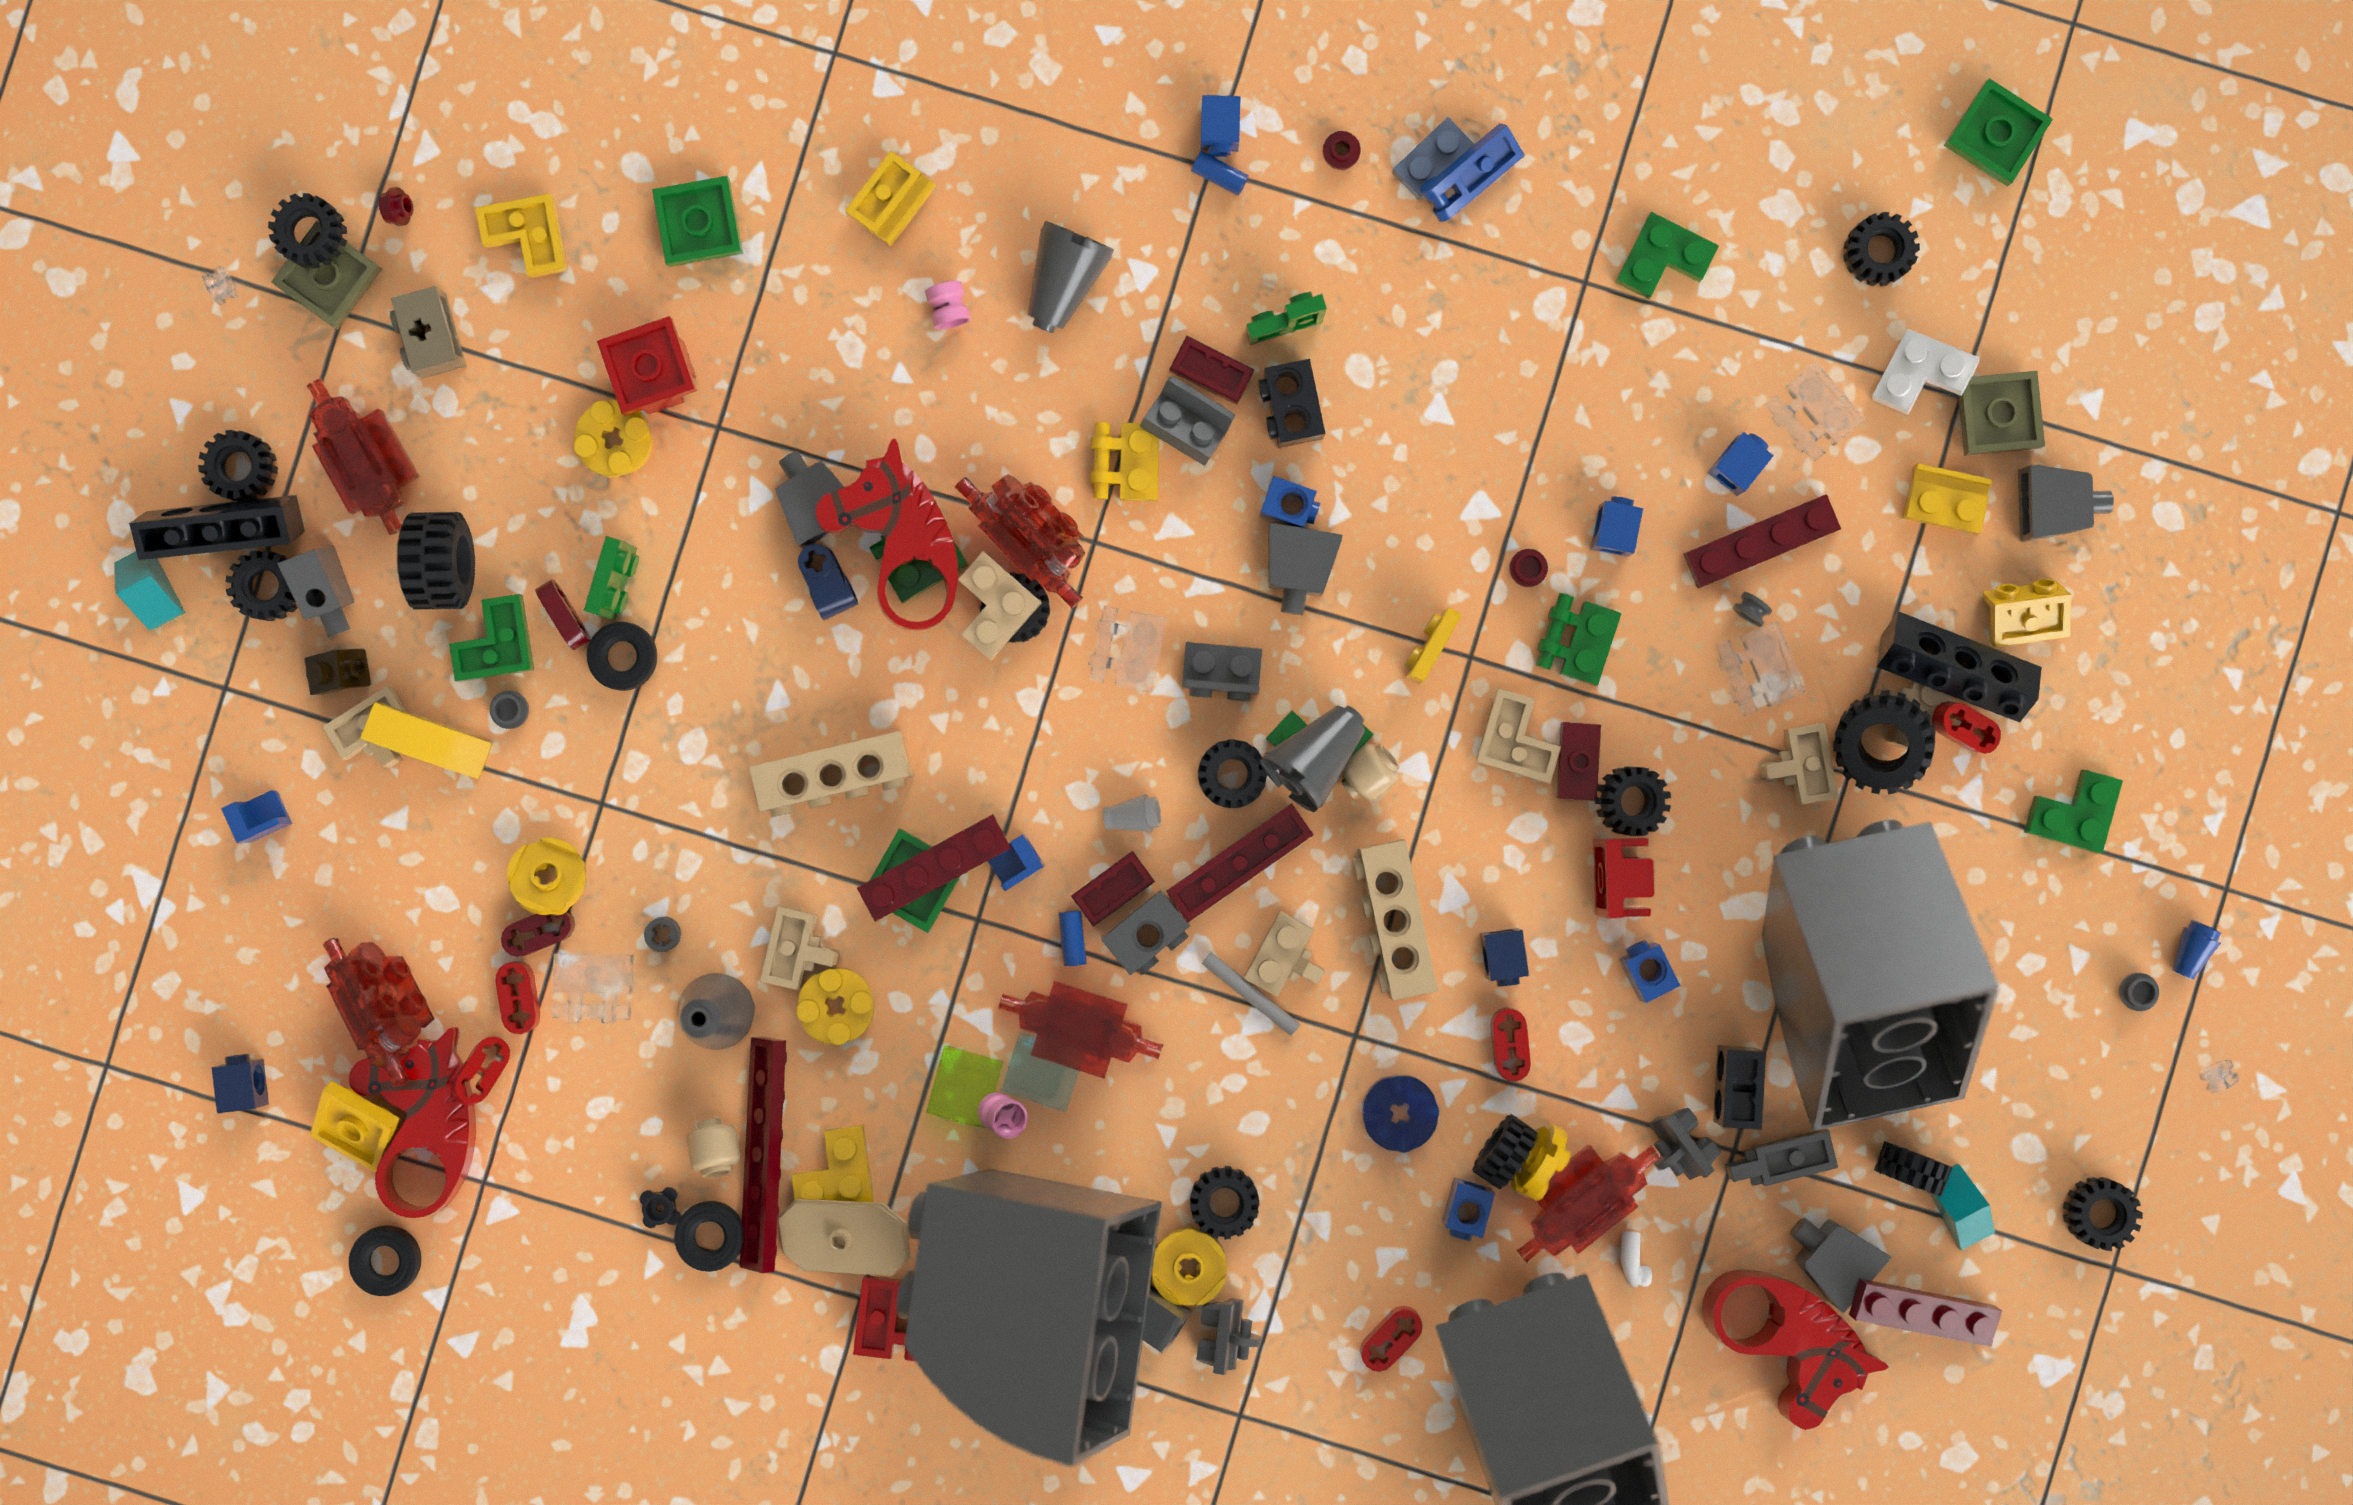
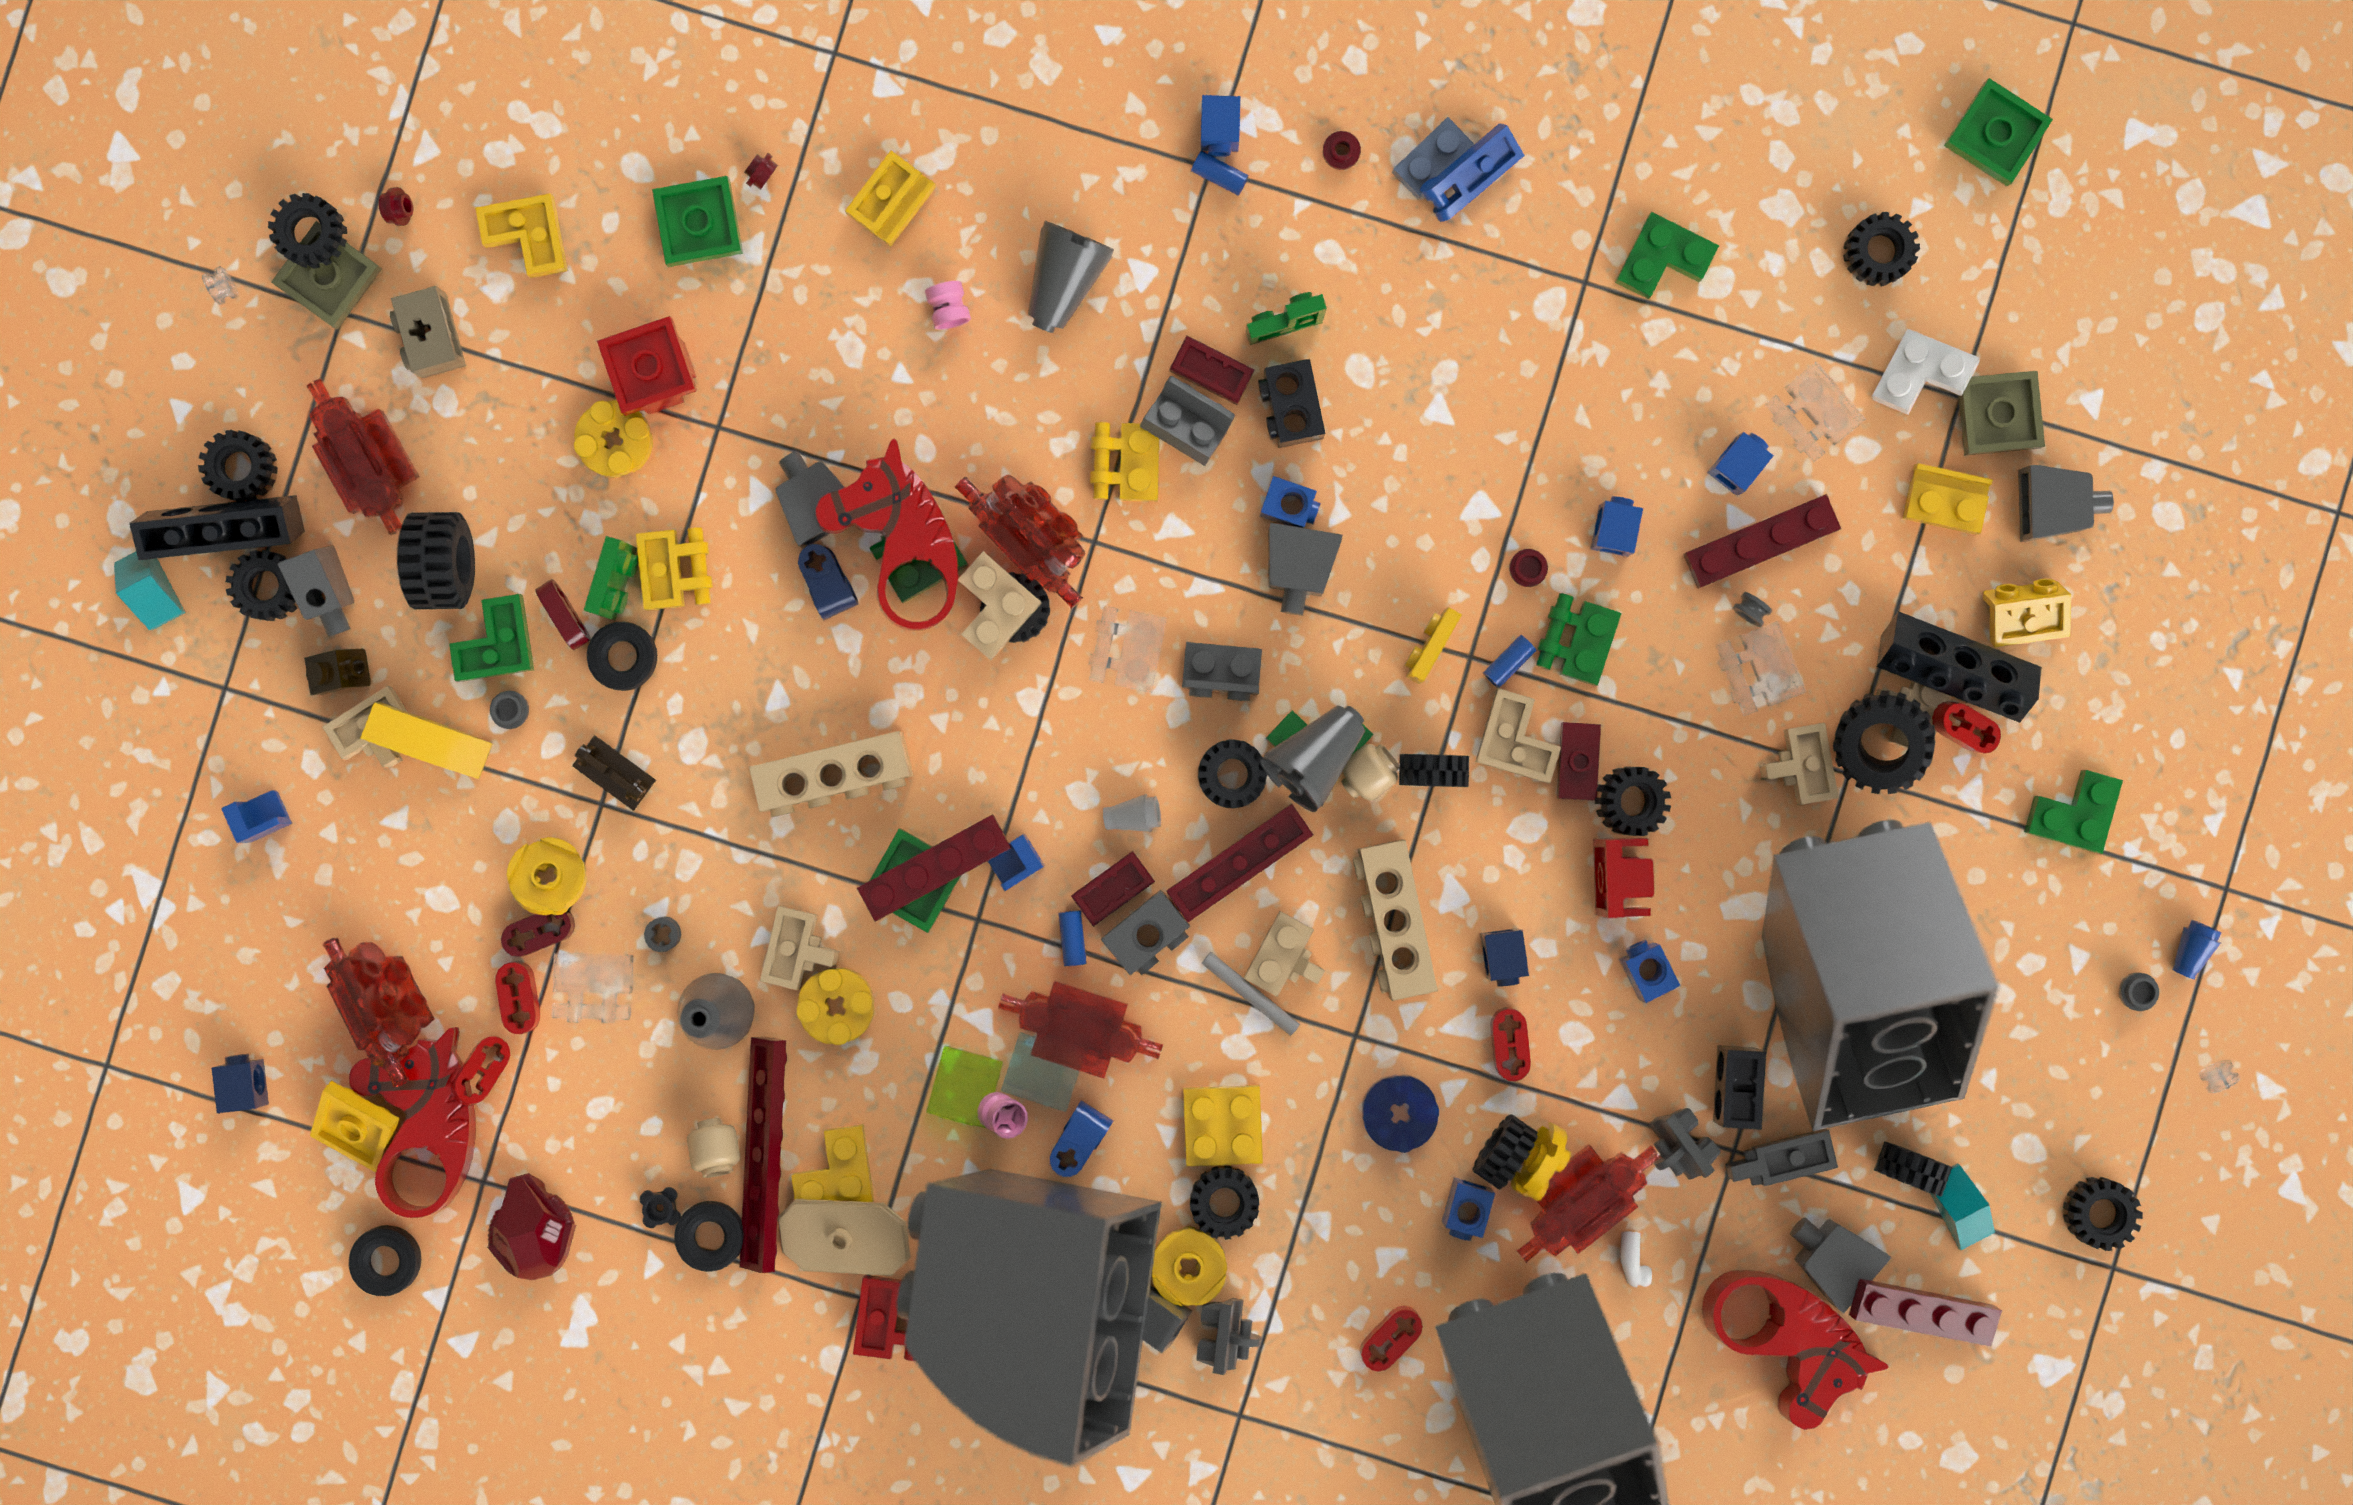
none -> dark red helmet [487,1173,576,1280]
none -> dark brown hinge [572,735,656,811]
none -> yellow plate [636,527,713,611]
none -> dark red plate [744,153,778,190]
none -> blue piece [1050,1100,1113,1177]
none -> yellow plate [1183,1085,1263,1167]
none -> black tyre [1399,754,1469,787]
none -> blue axle [1483,635,1537,688]

